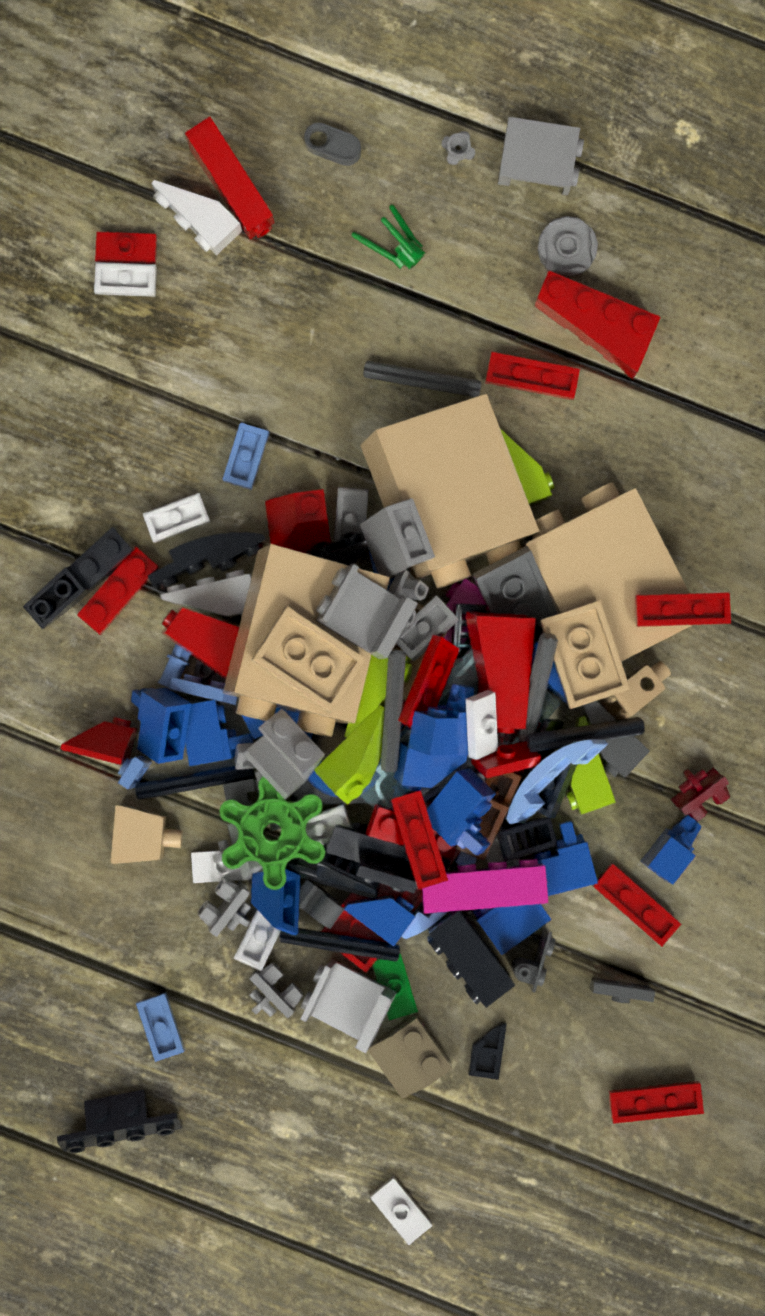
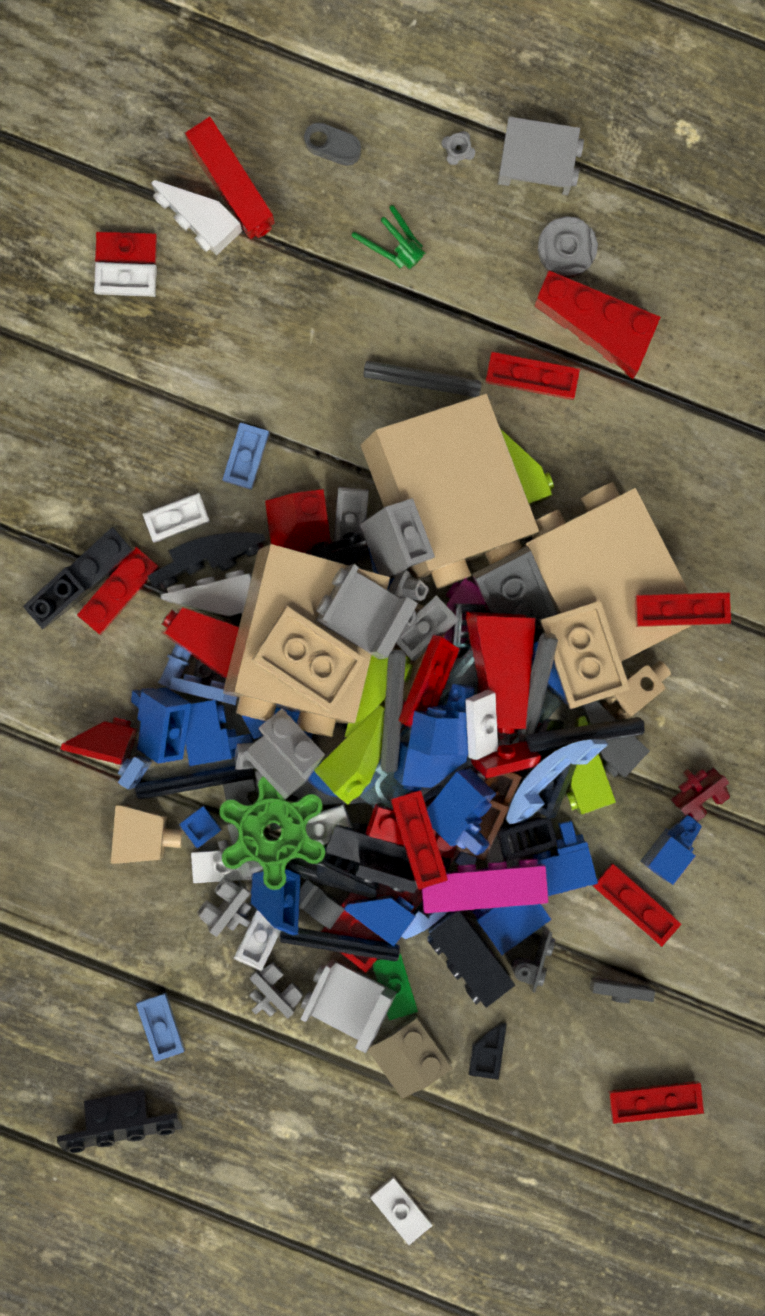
none -> blue plate [179,806,222,849]

